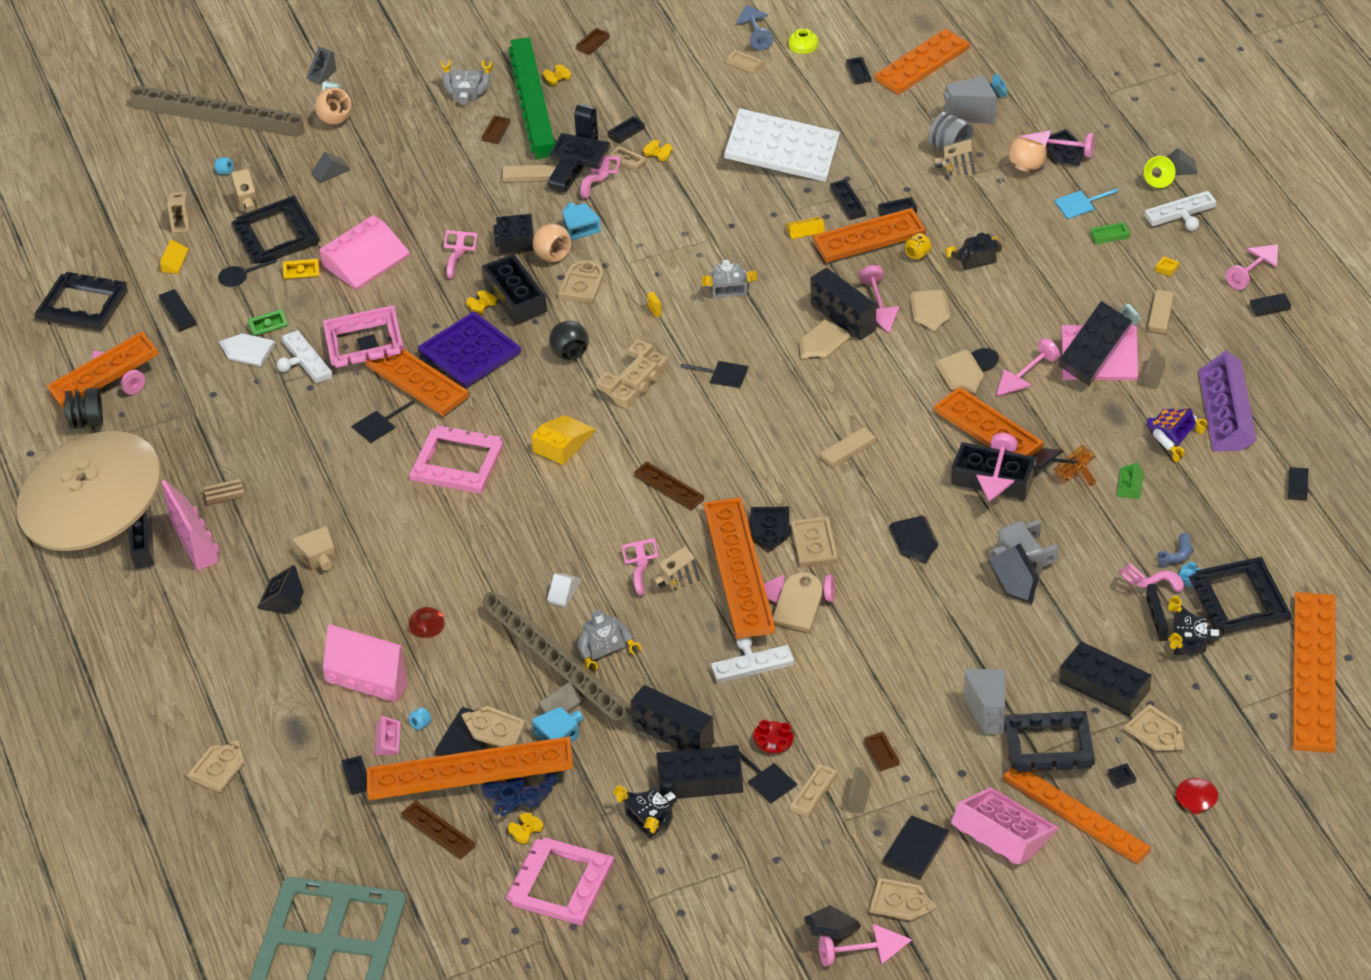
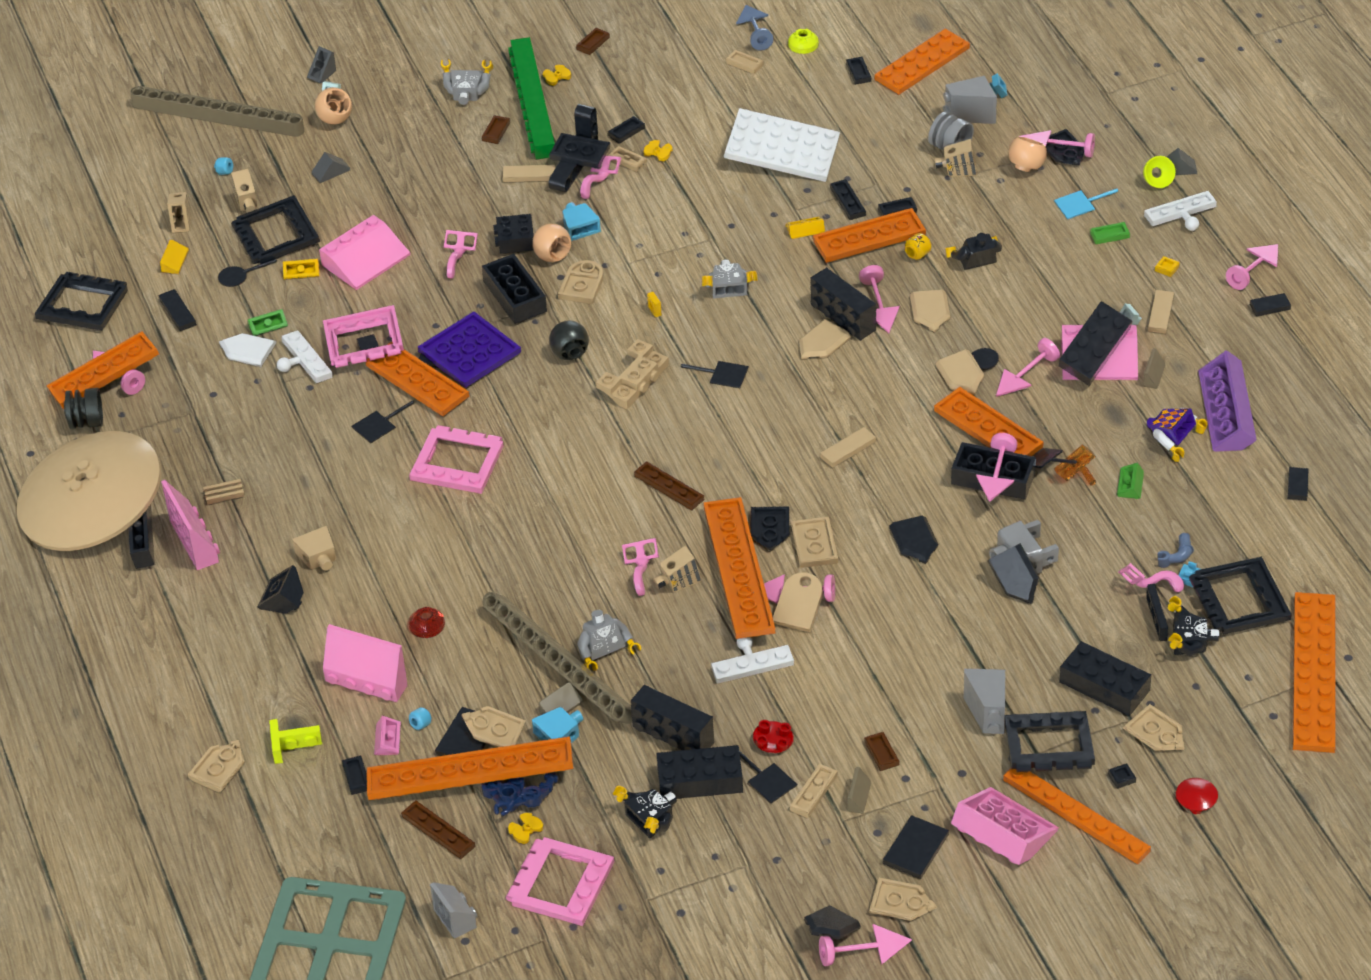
yellow piece [466,290,497,315] -> none
yellow slope [531,415,596,465] -> none
white slope [547,573,581,608] -> none
none -> neon yellow bracket [269,719,322,764]
none -> light grey slope [430,882,477,939]

